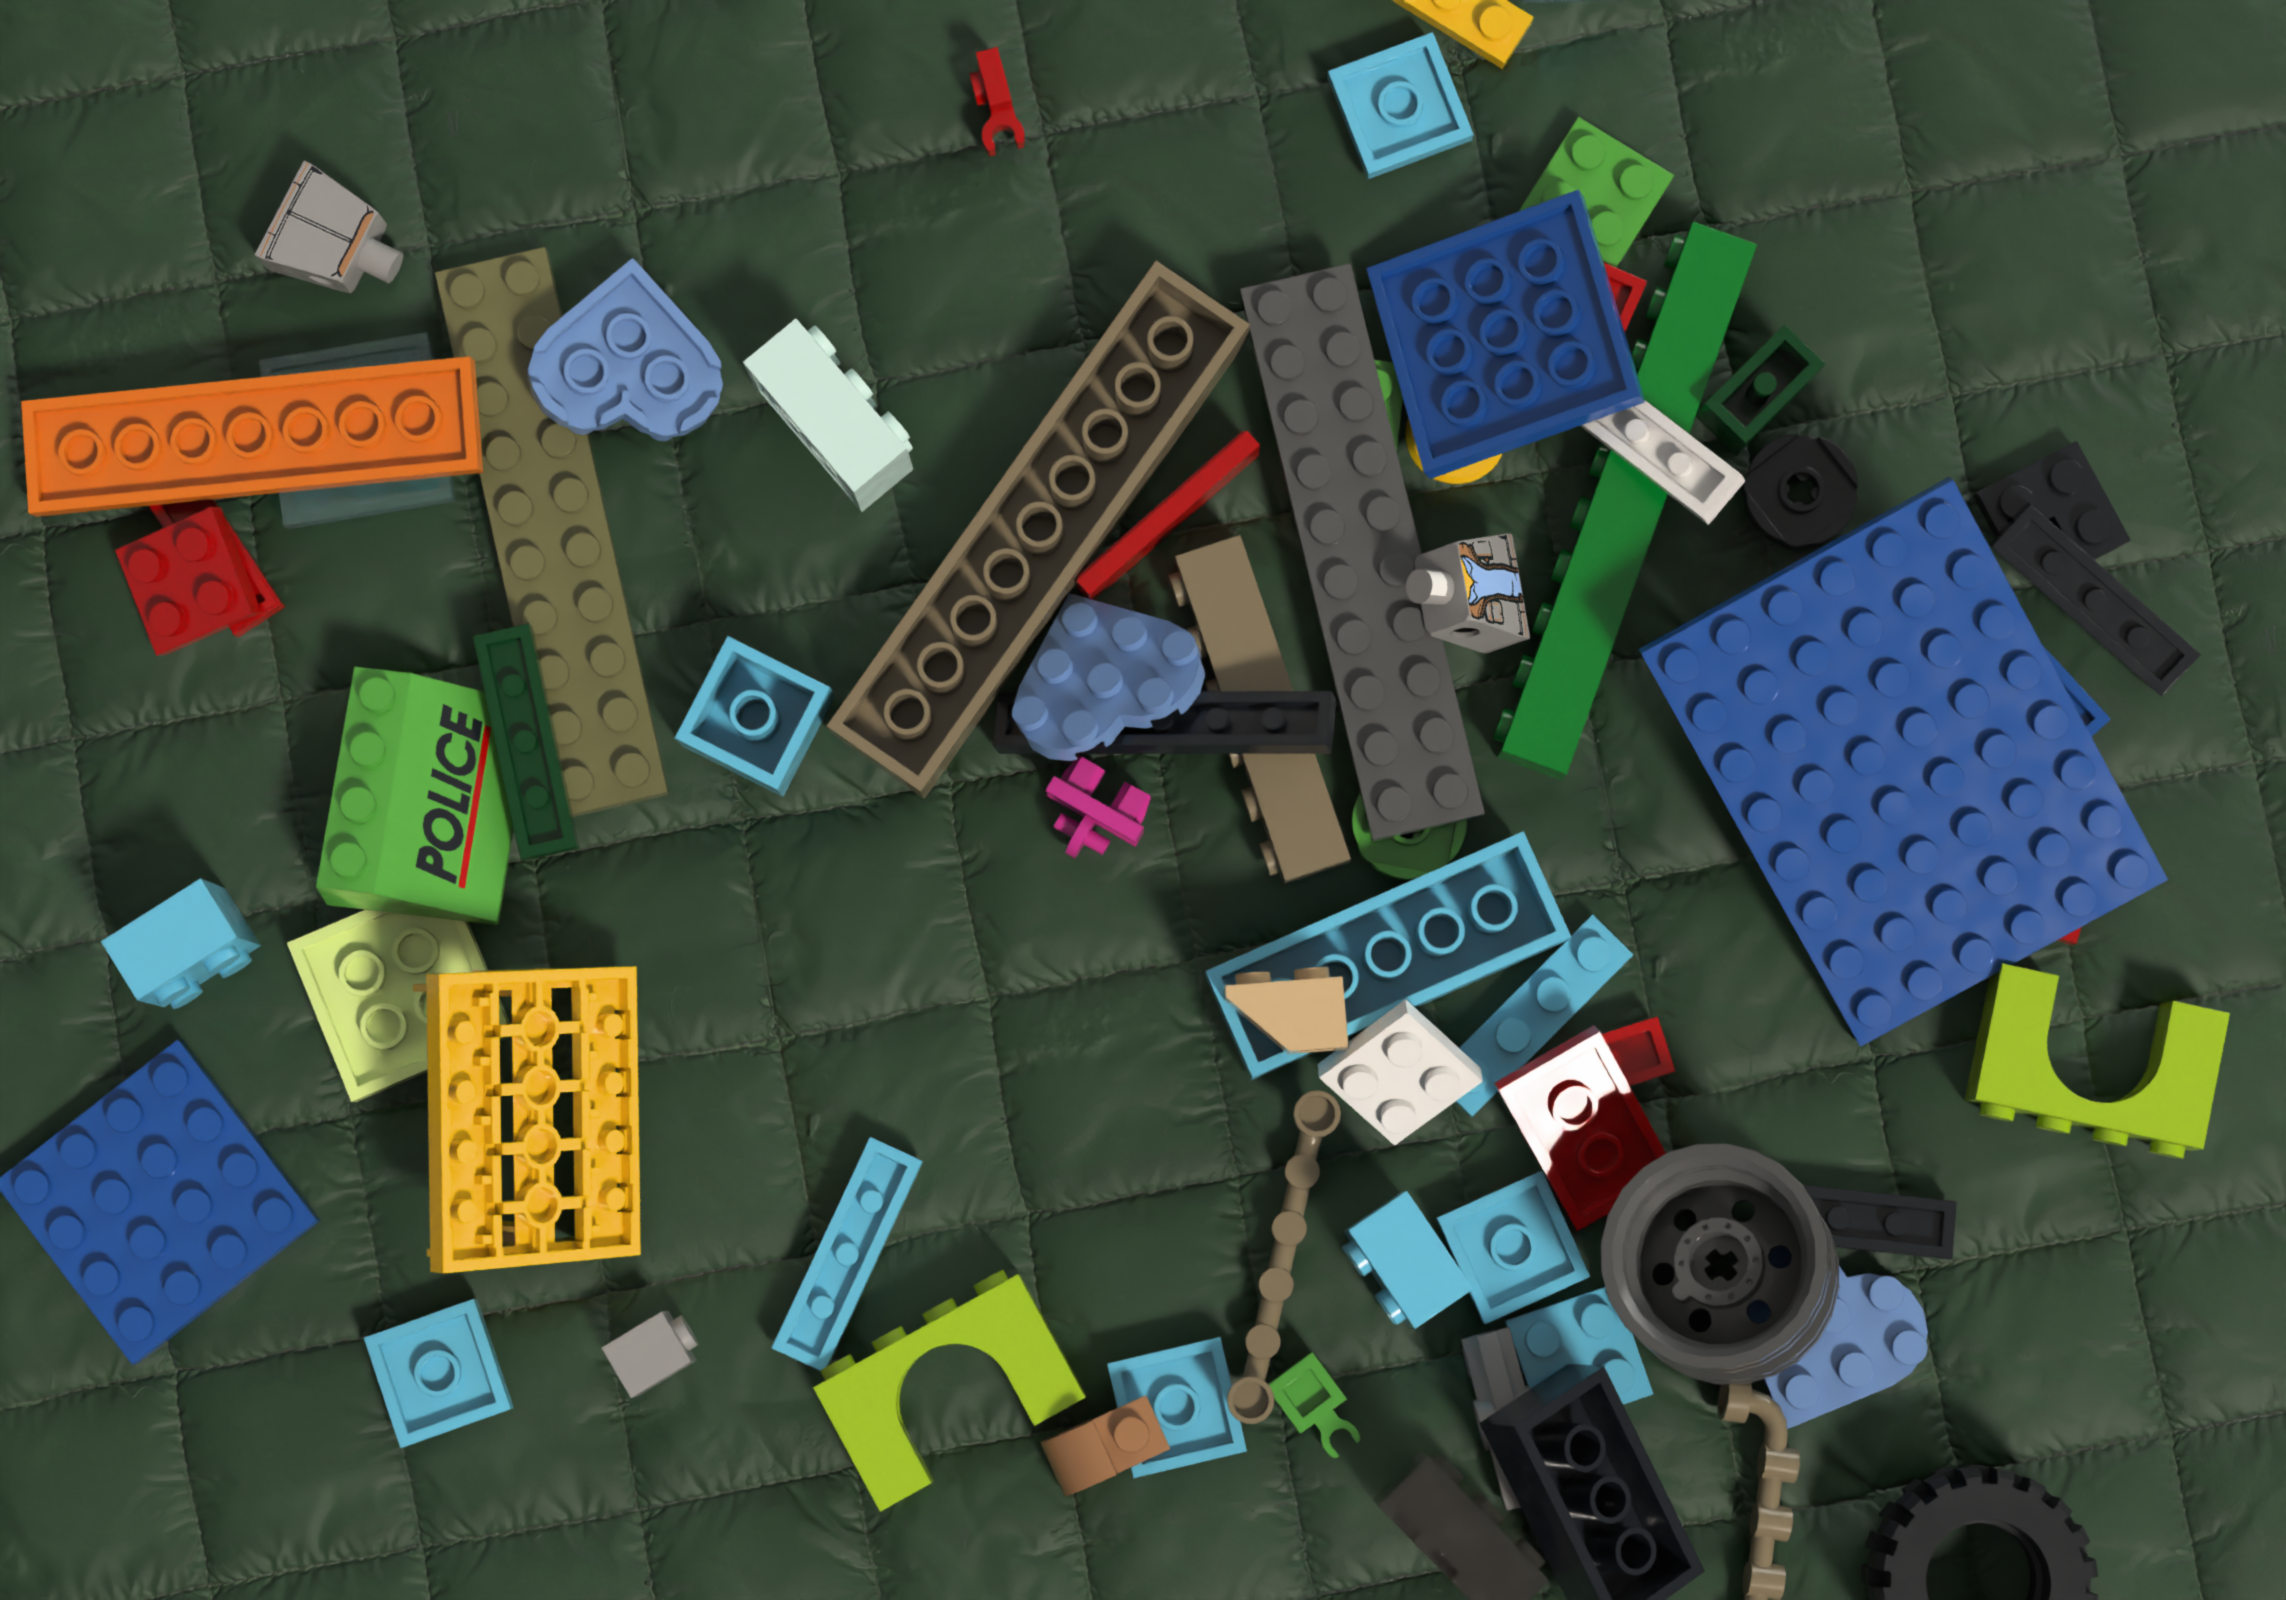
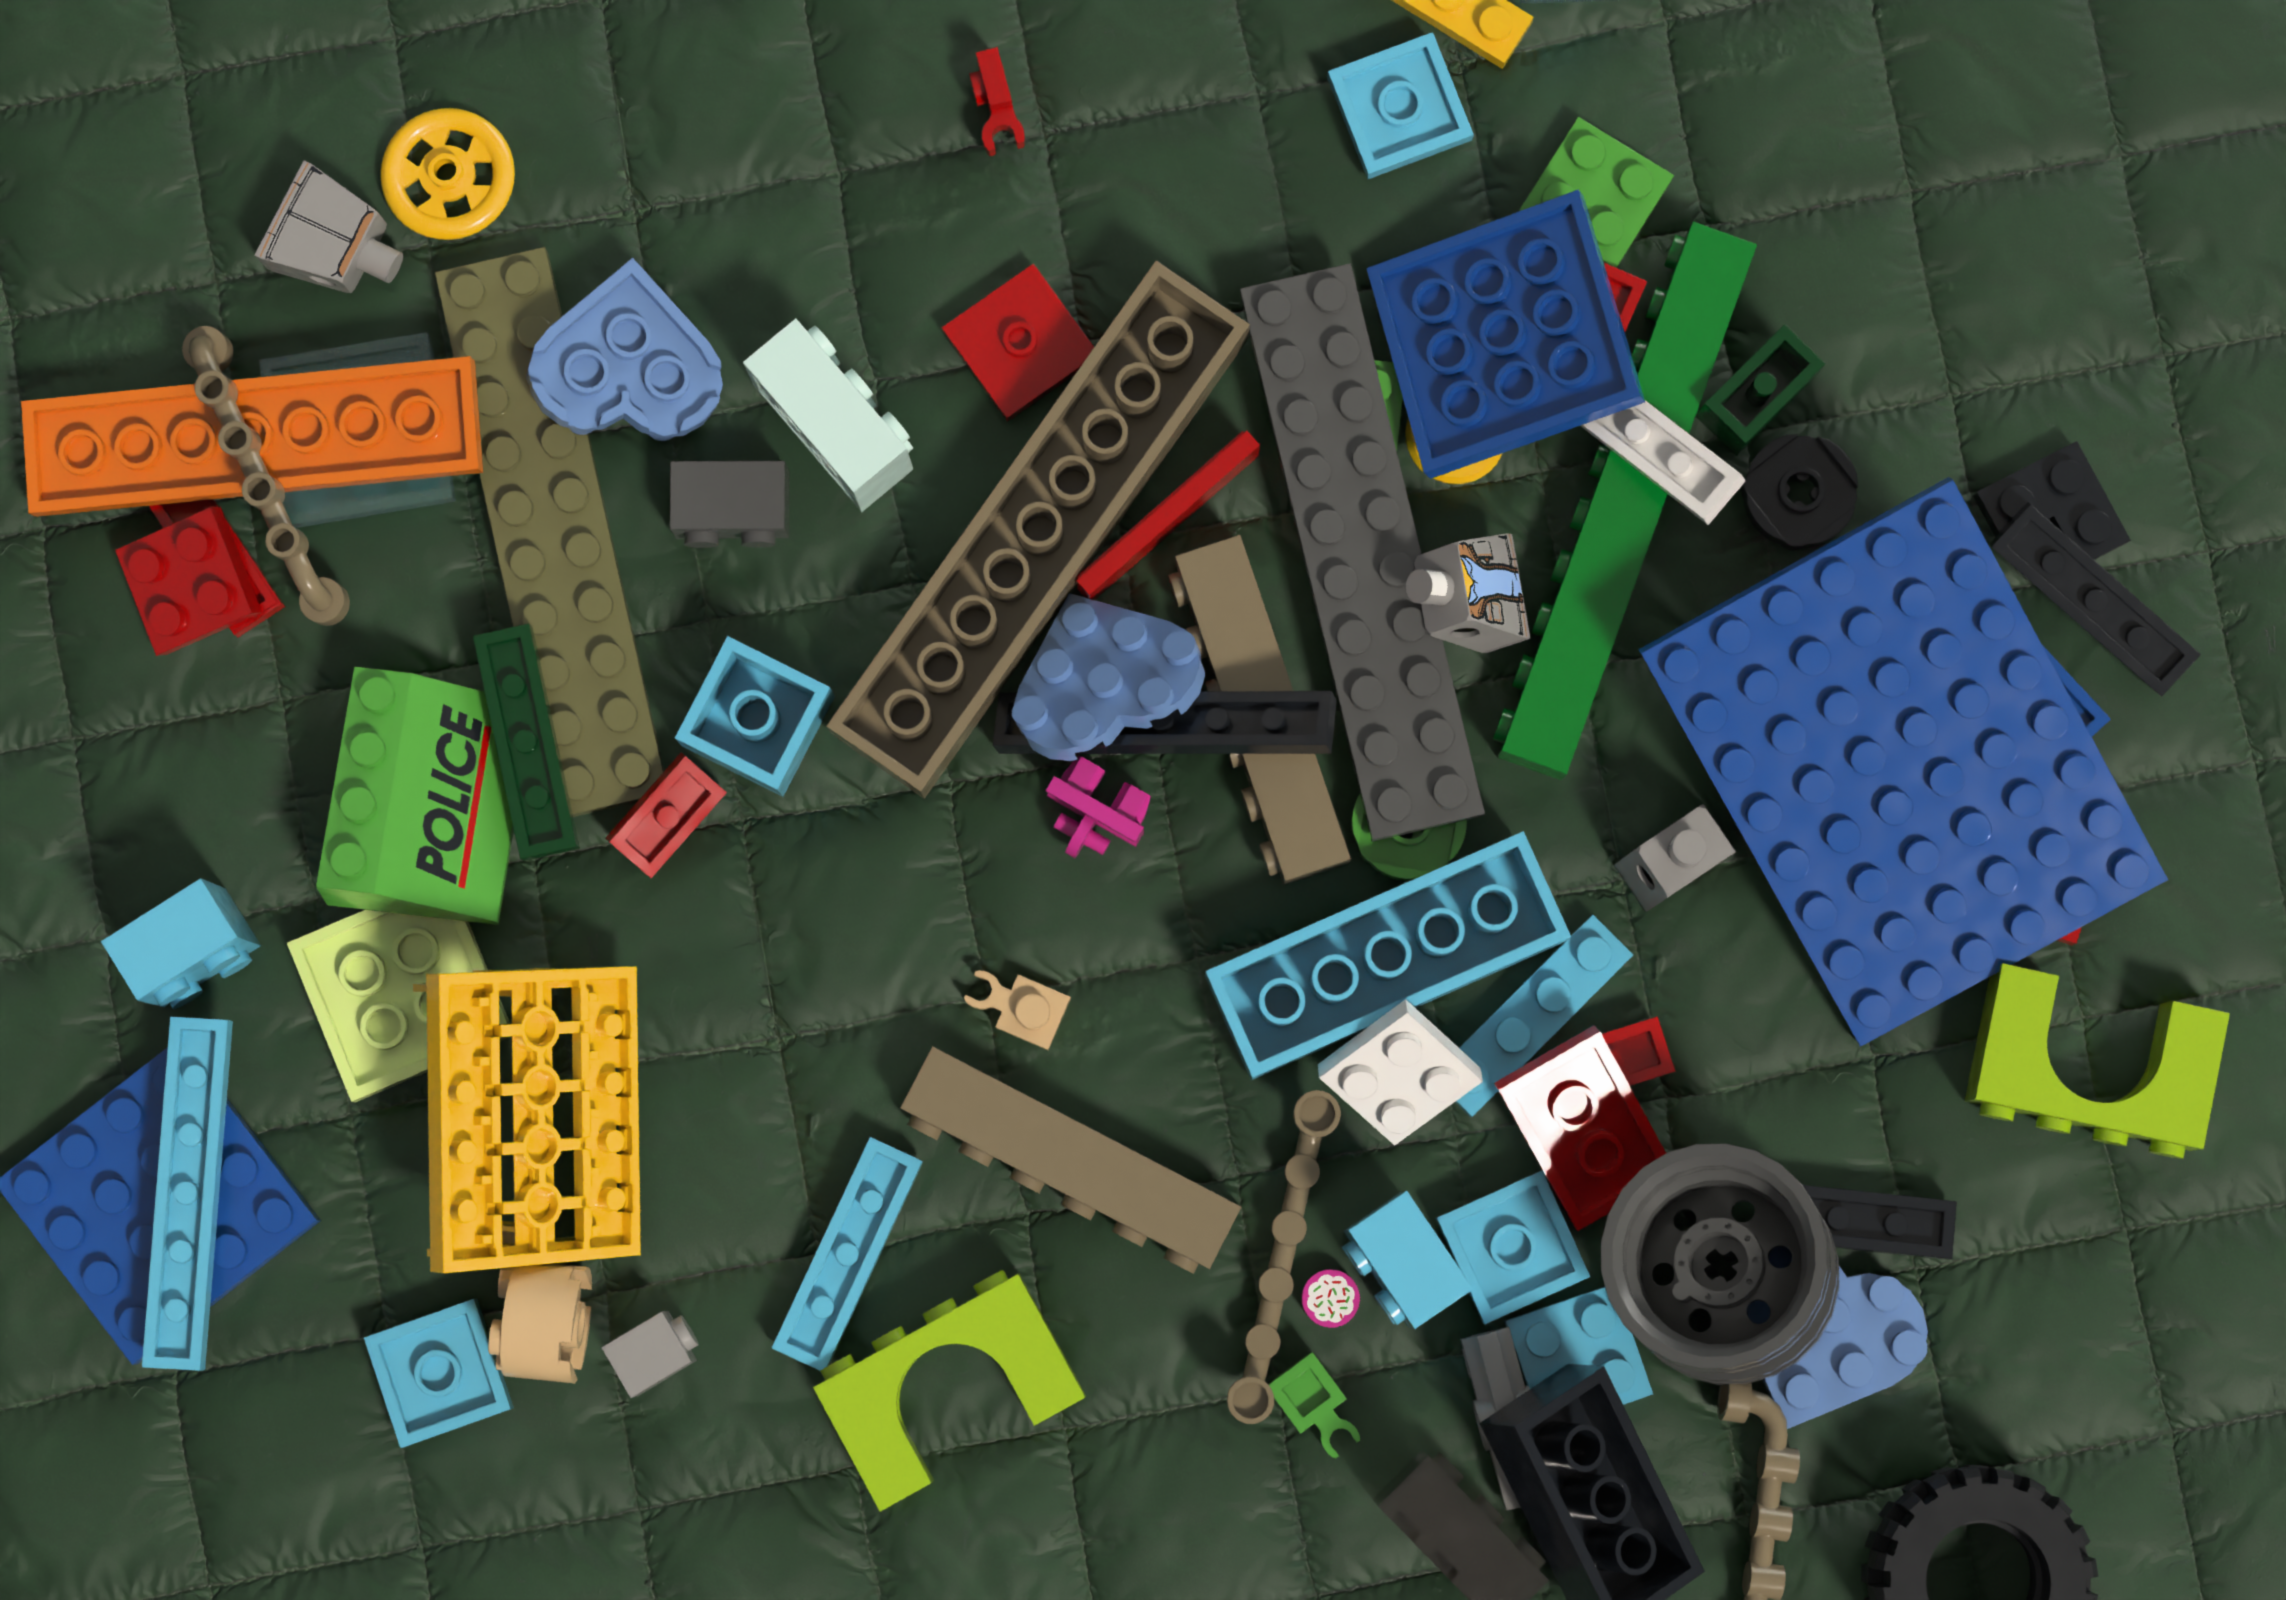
medium nougat brick [1040,1395,1170,1497] -> none
medium azure plate [1107,1337,1247,1478] -> none
tan slope [1224,967,1348,1054] -> none
none -> medium azure plate [142,1017,233,1371]
none -> dark tan bar [182,326,350,626]
none -> yellow plate [380,108,515,240]
none -> tan brick [488,1263,592,1384]
none -> plate [605,753,727,878]
none -> dark grey brick [670,461,790,548]
none -> dark tan brick [900,1046,1241,1274]
none -> red plate [942,263,1094,422]
none -> tan plate [964,970,1071,1051]
none -> tile [1301,1269,1360,1328]
none -> light grey torso [1614,804,1736,912]

